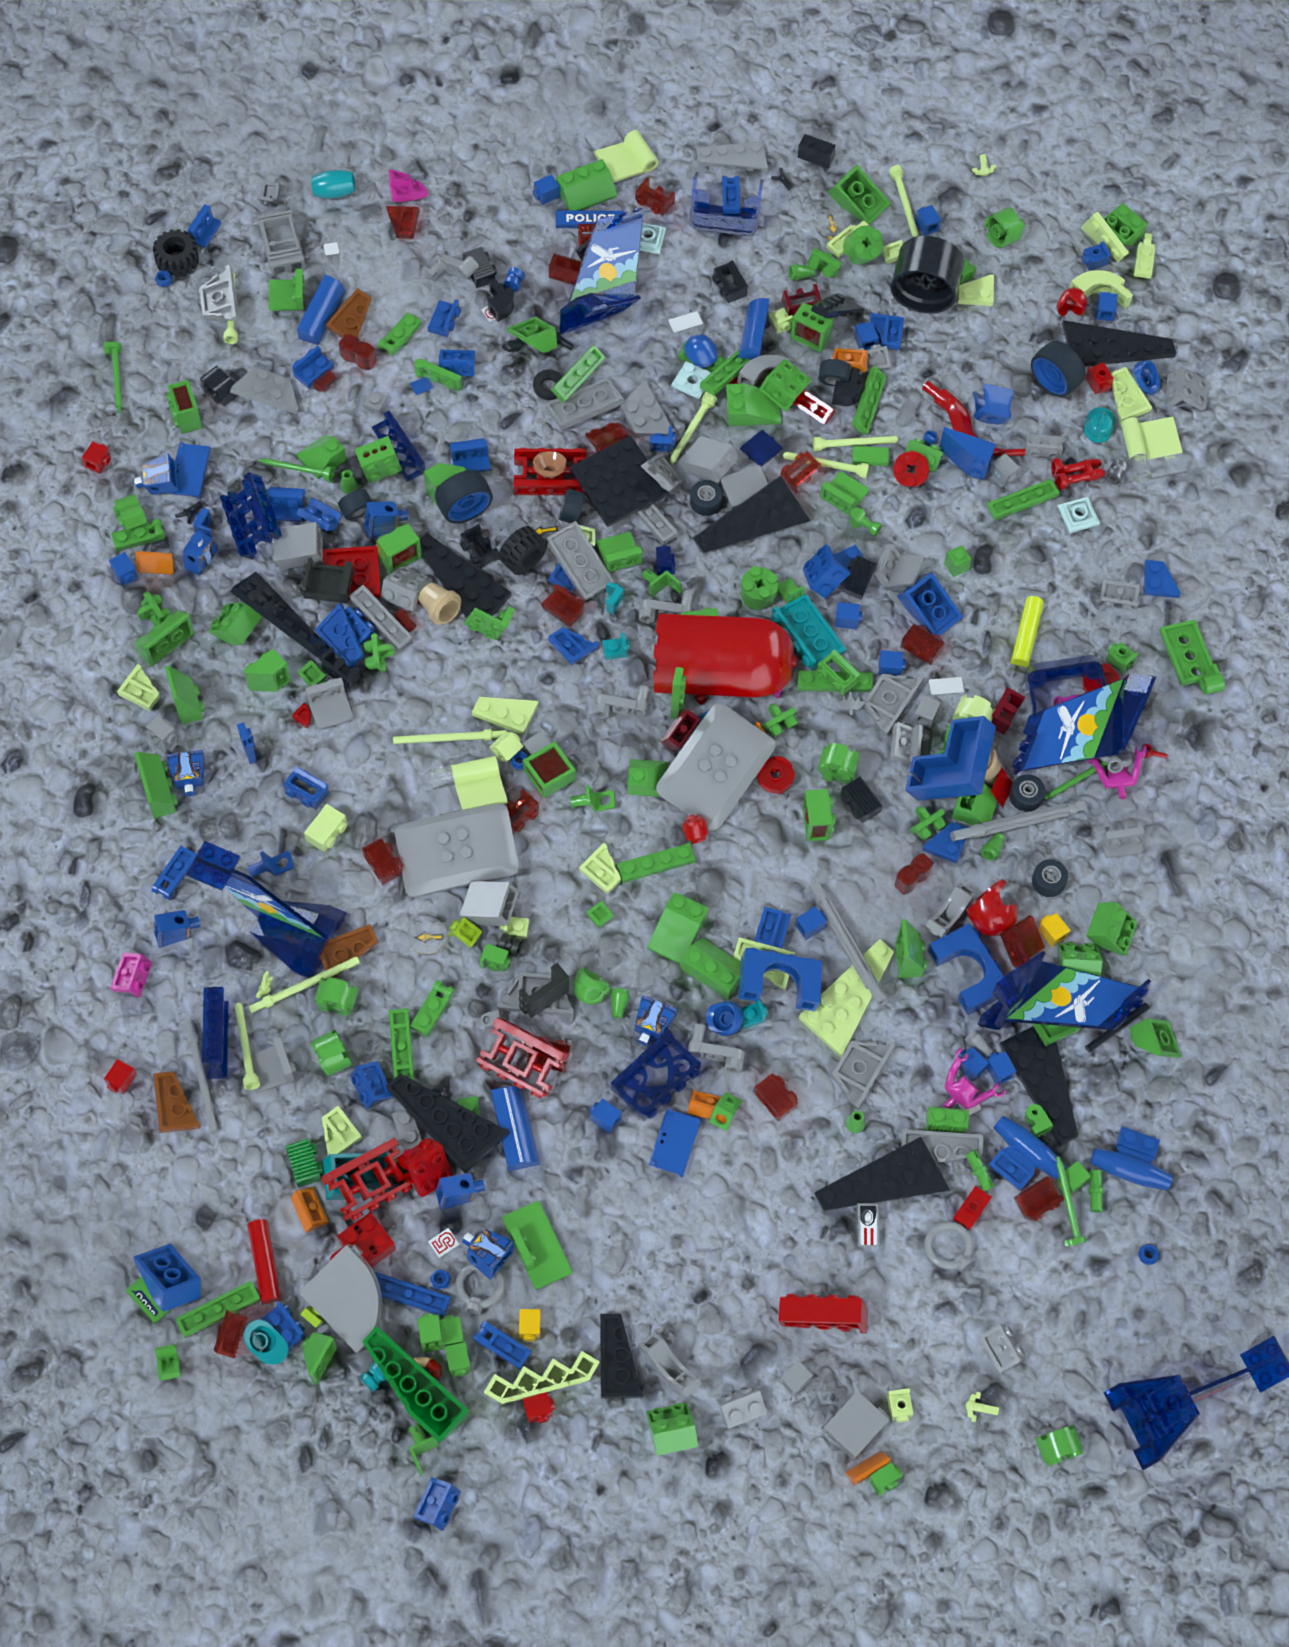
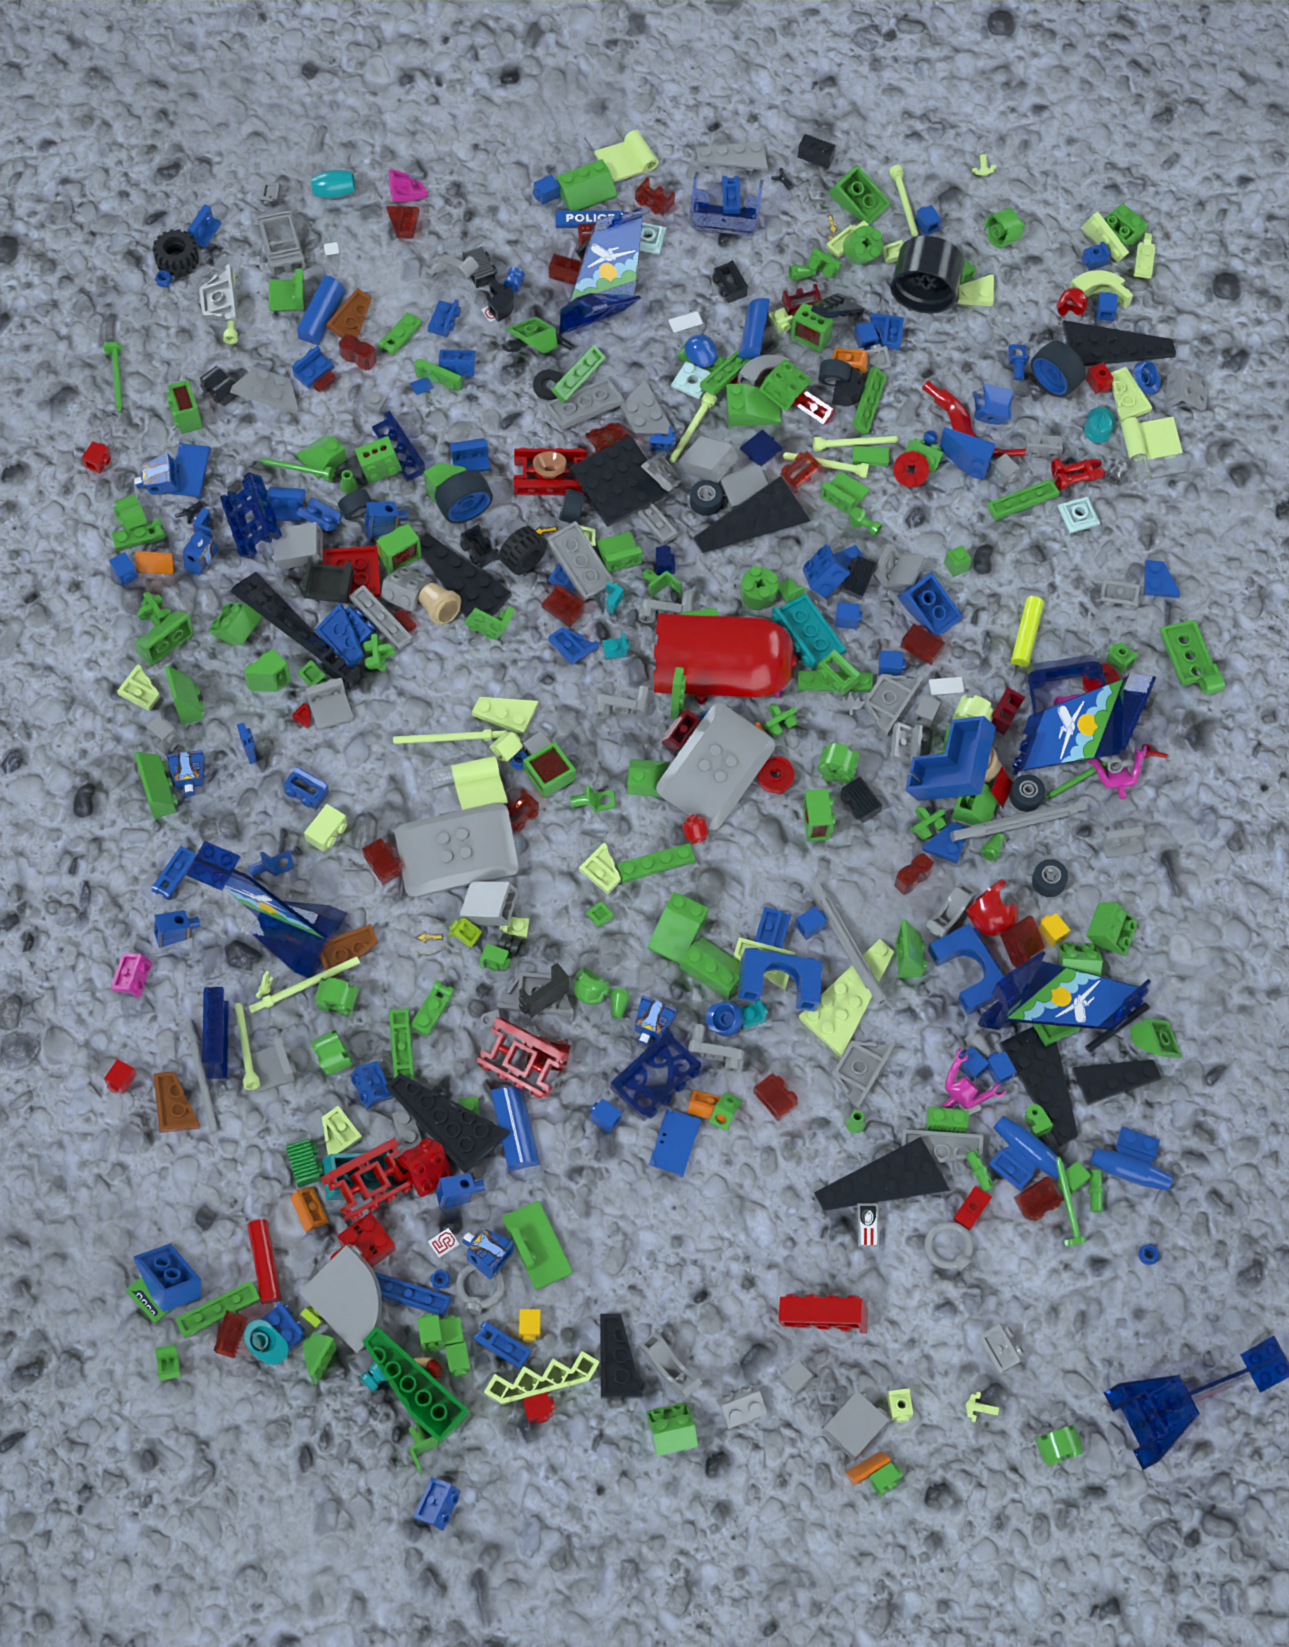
none -> blue bracket [1008,344,1030,380]
none -> black wing [1072,1060,1161,1105]

